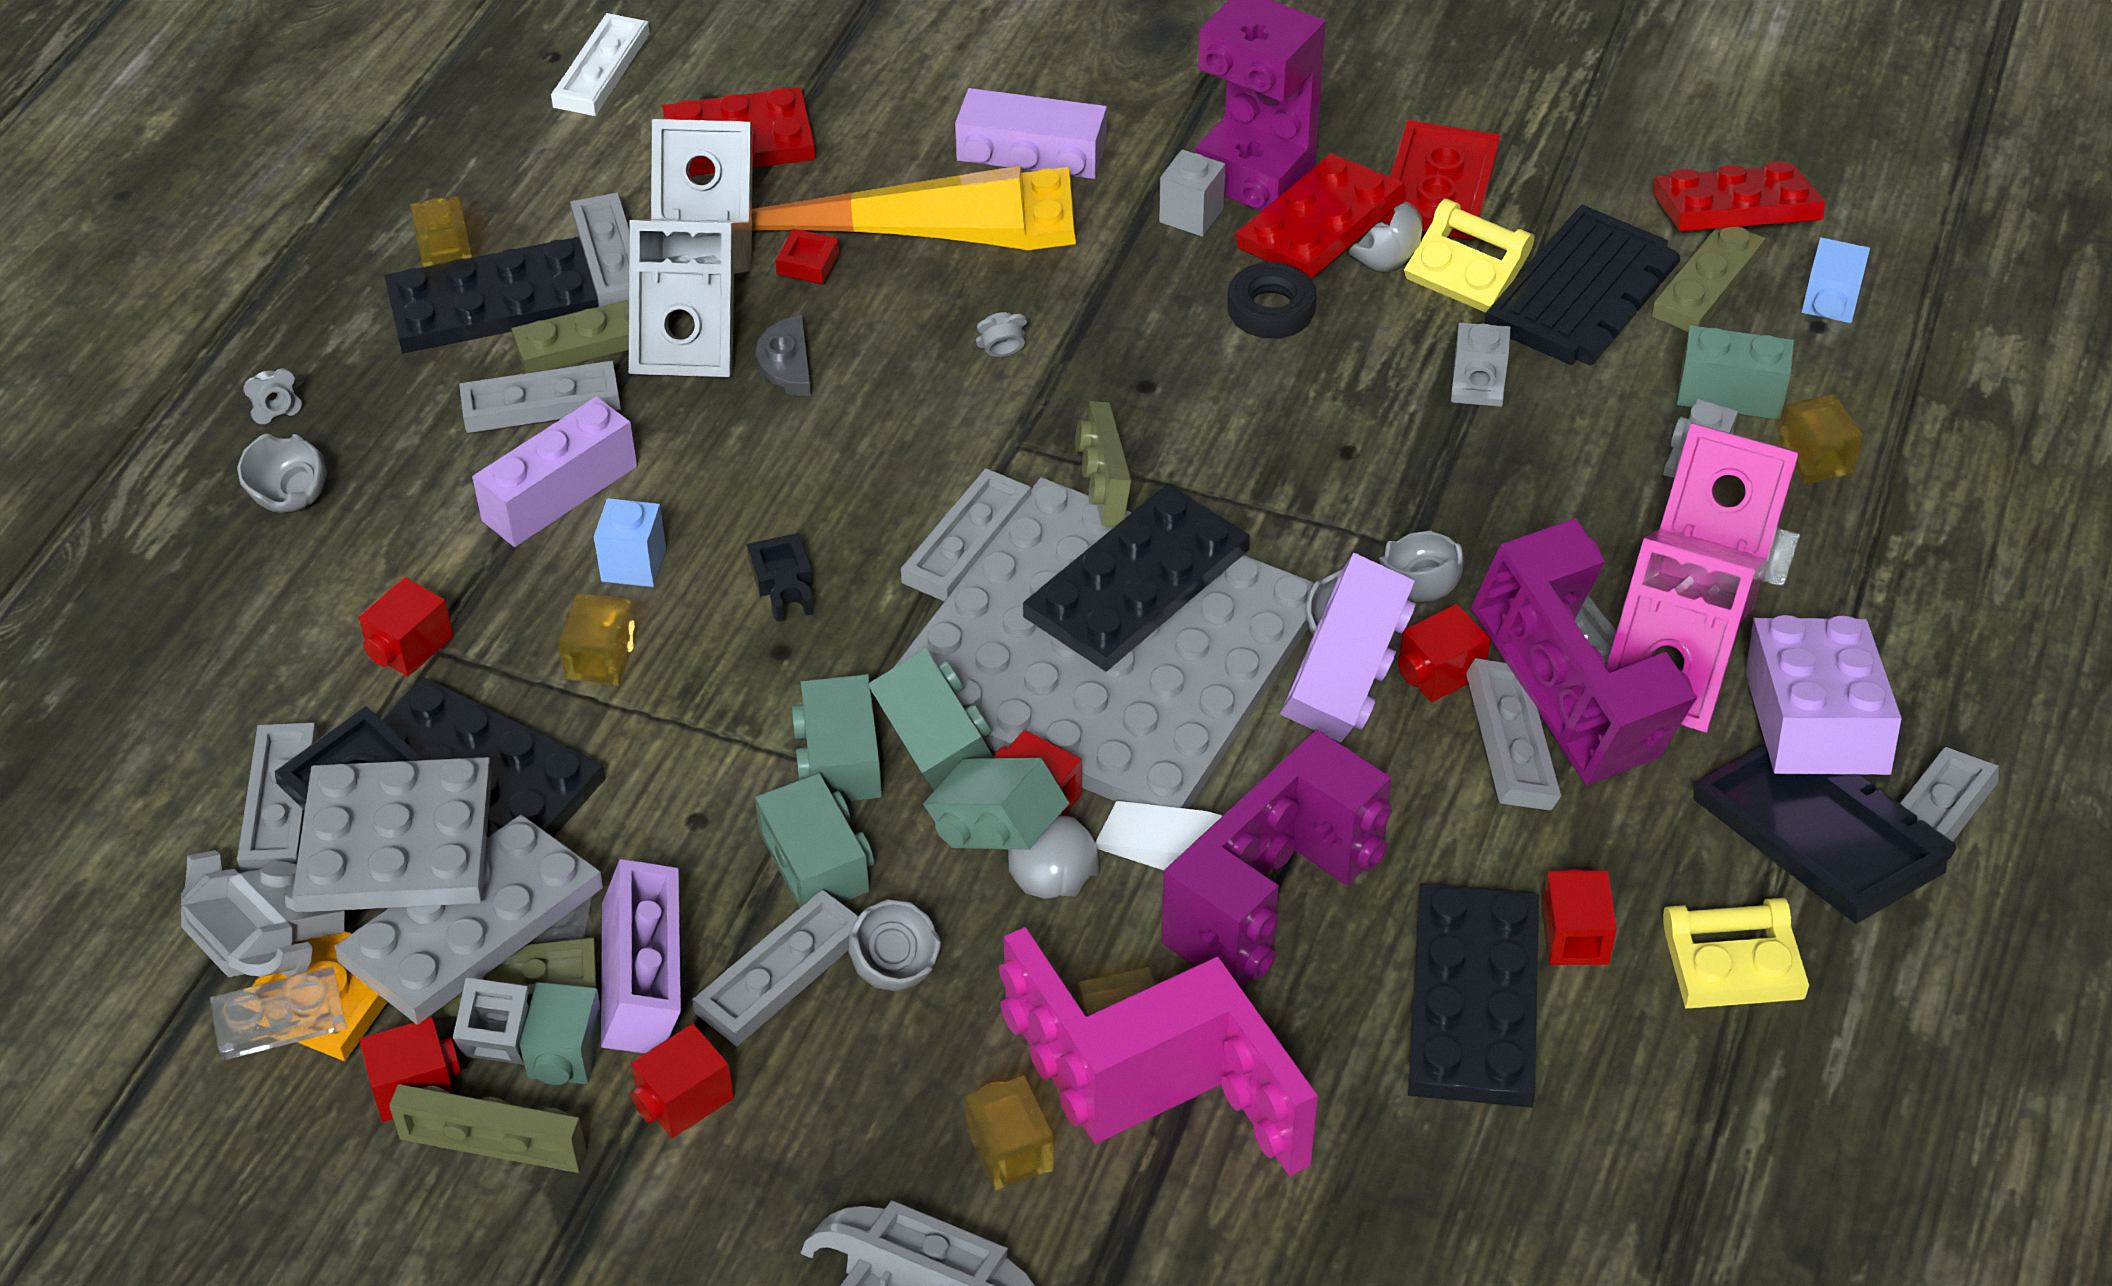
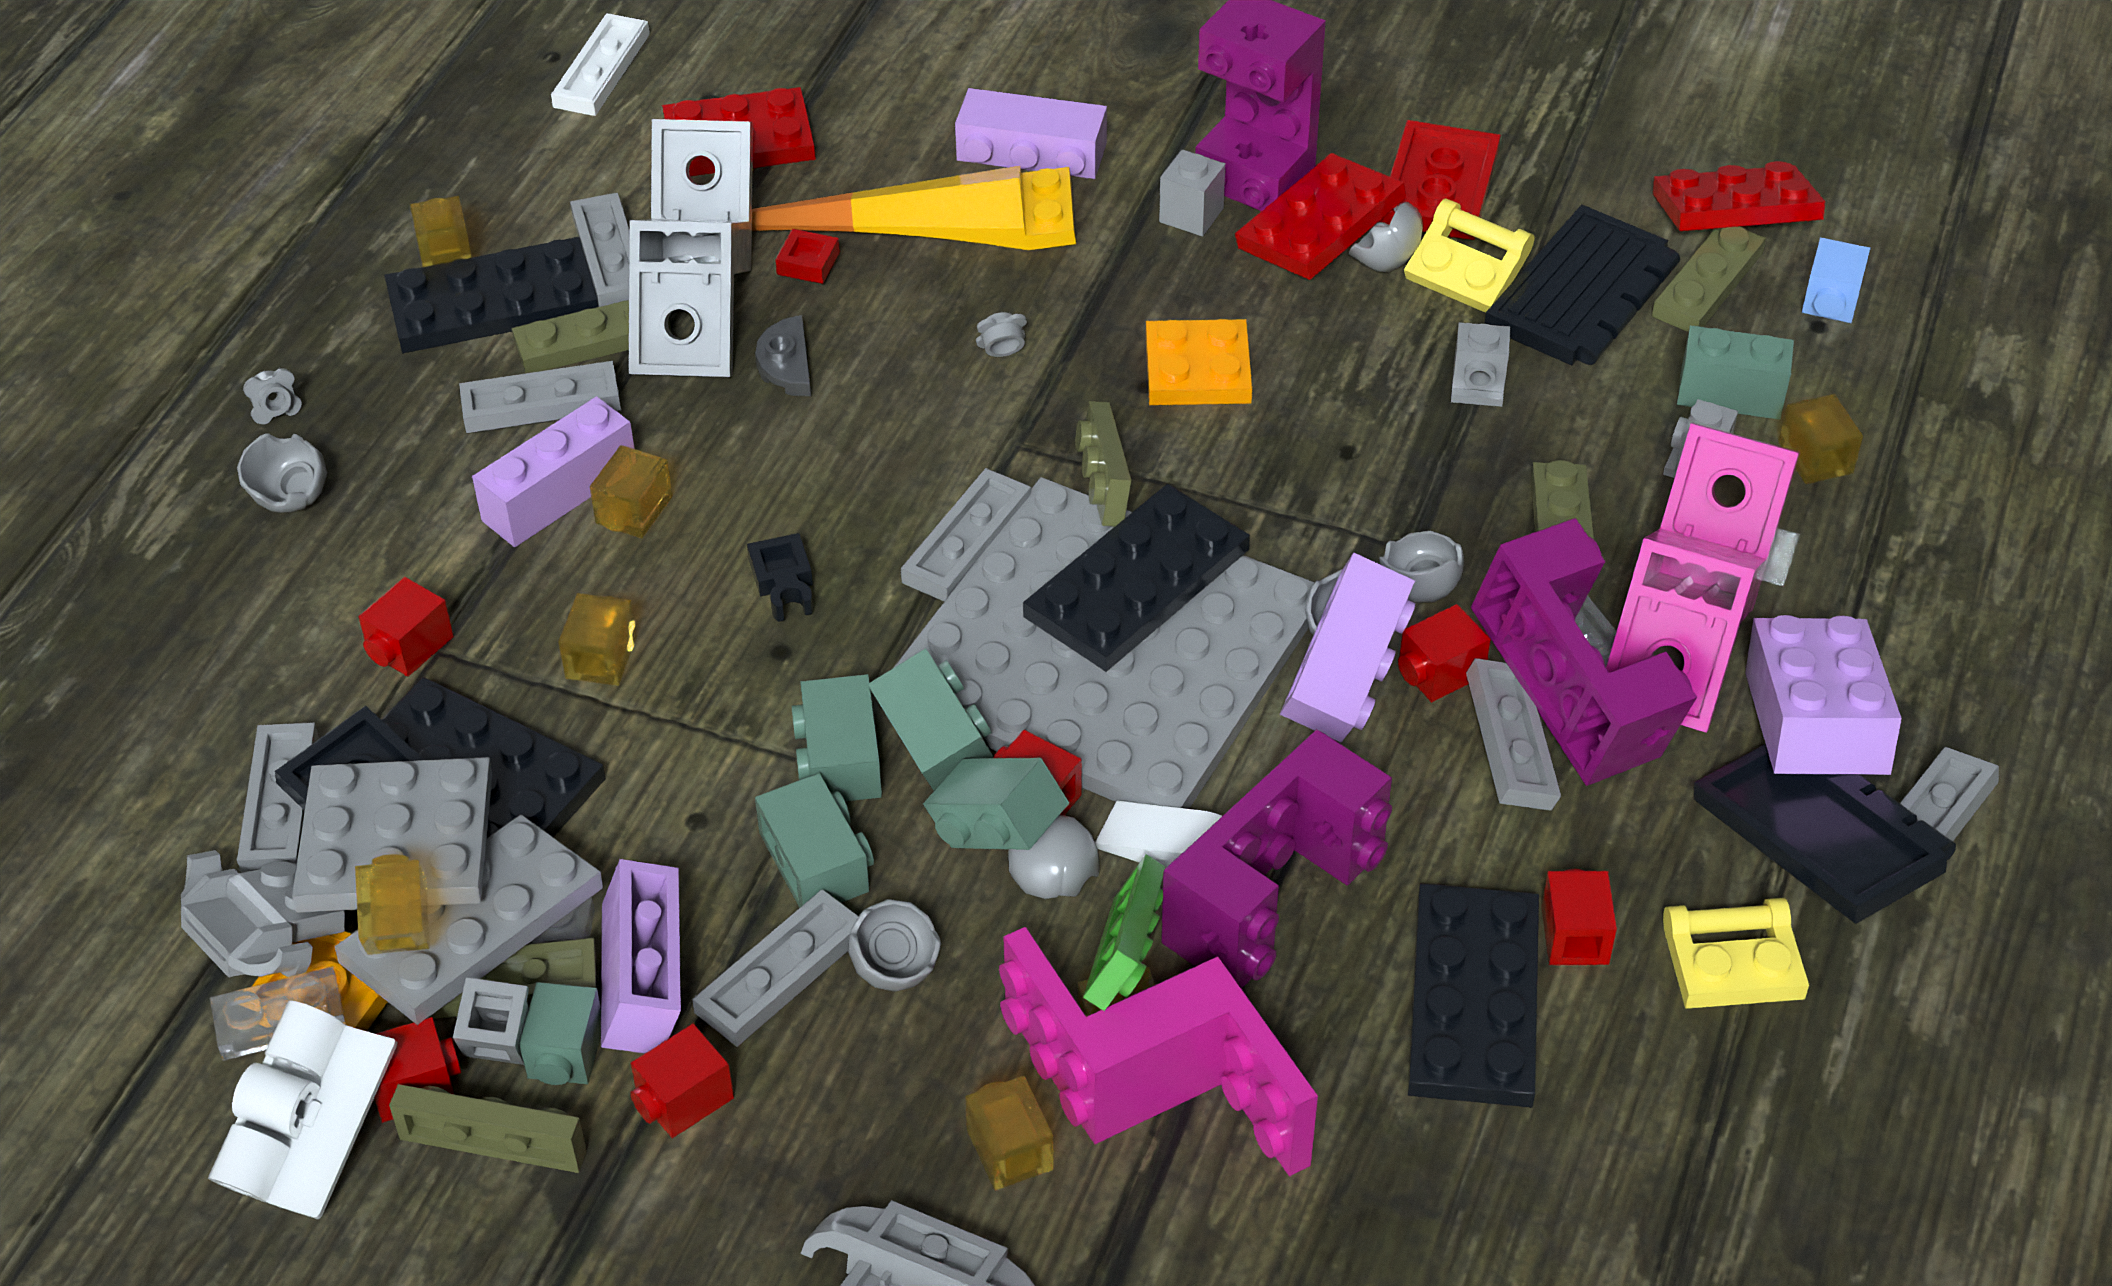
light blue brick [594,498,666,587] -> none
black tyre [1227,262,1316,339] -> none
none -> white panel [208,1000,397,1219]
none -> clear yellow brick [355,854,430,955]
none -> clear yellow brick [589,445,673,538]
none -> bright green plate [1083,854,1165,1011]
none -> light orange plate [1146,319,1252,405]
none -> olive plate [1531,460,1594,539]

